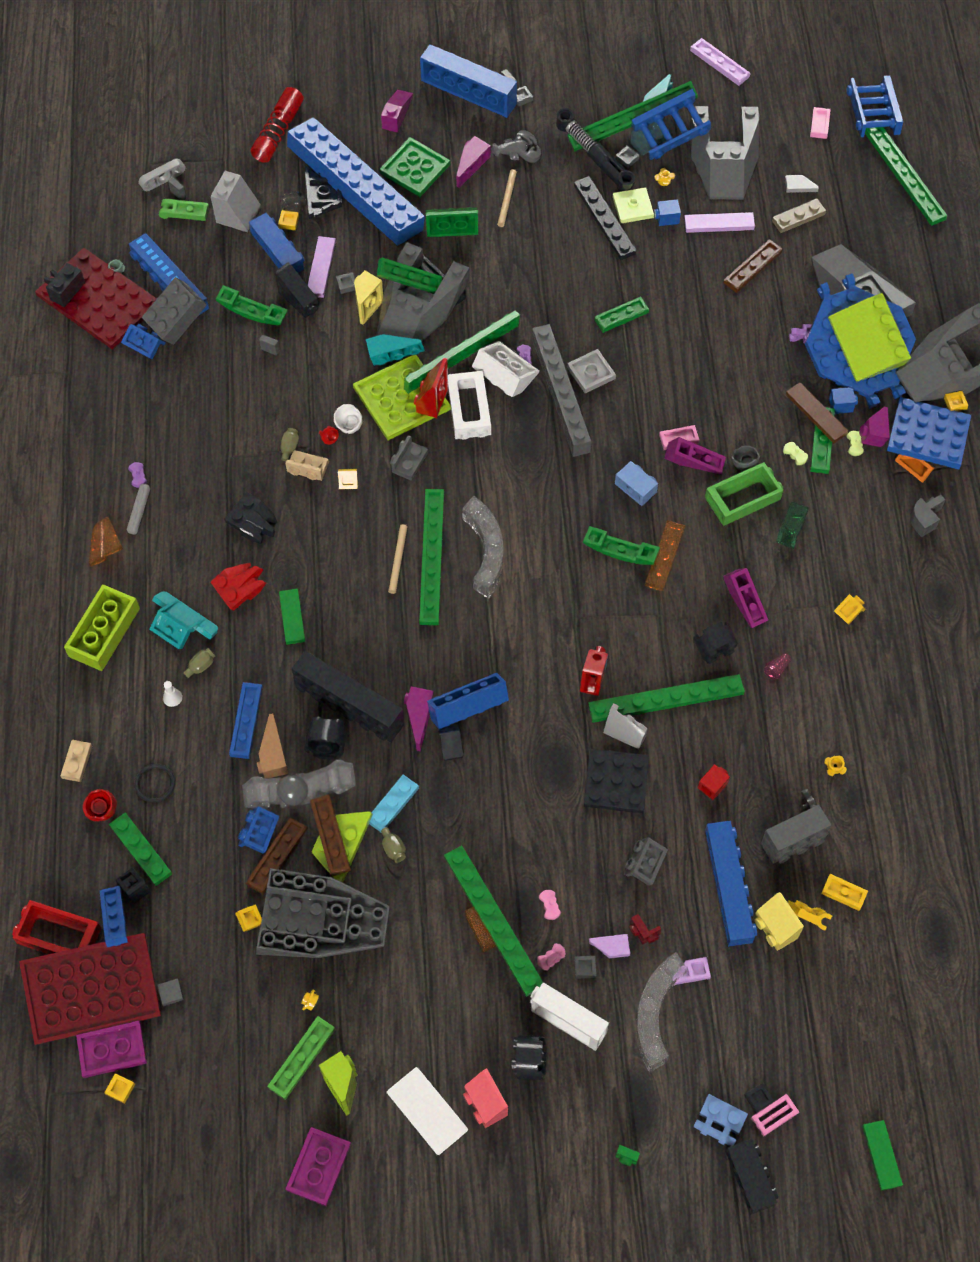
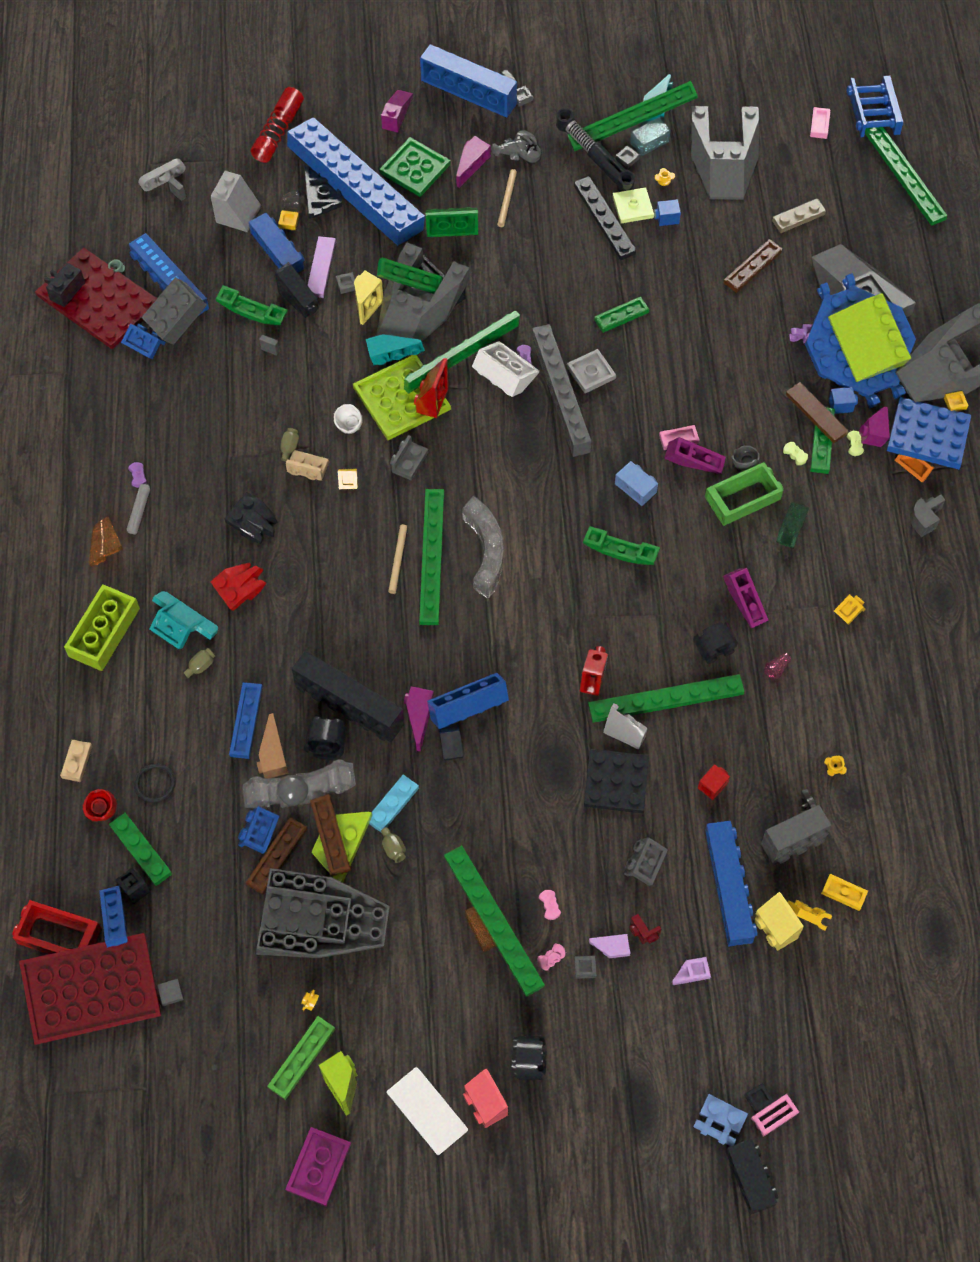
magenta plate [76,1021,147,1078] -> none
yellow plate [105,1074,135,1104] -> none
bright green plate [159,199,209,221] -> none
white cone [163,681,182,707] -> none
yellow plate [235,904,262,932] -> none
green tile [279,589,305,645] -> none
red plate [319,426,339,445] -> none
white piece [448,371,491,439] -> none
white piece [530,982,609,1051] -> none
green plate [616,1145,640,1166] -> none
blue fence [632,89,711,160] -> none
clear brick [636,952,688,1073] -> none
clear orange tile [645,520,685,591] -> none
tile [684,212,755,233] -> none
lavender tile [690,38,750,86] -> none
tile [785,175,819,193] -> none
green tile [862,1120,903,1191] -> none

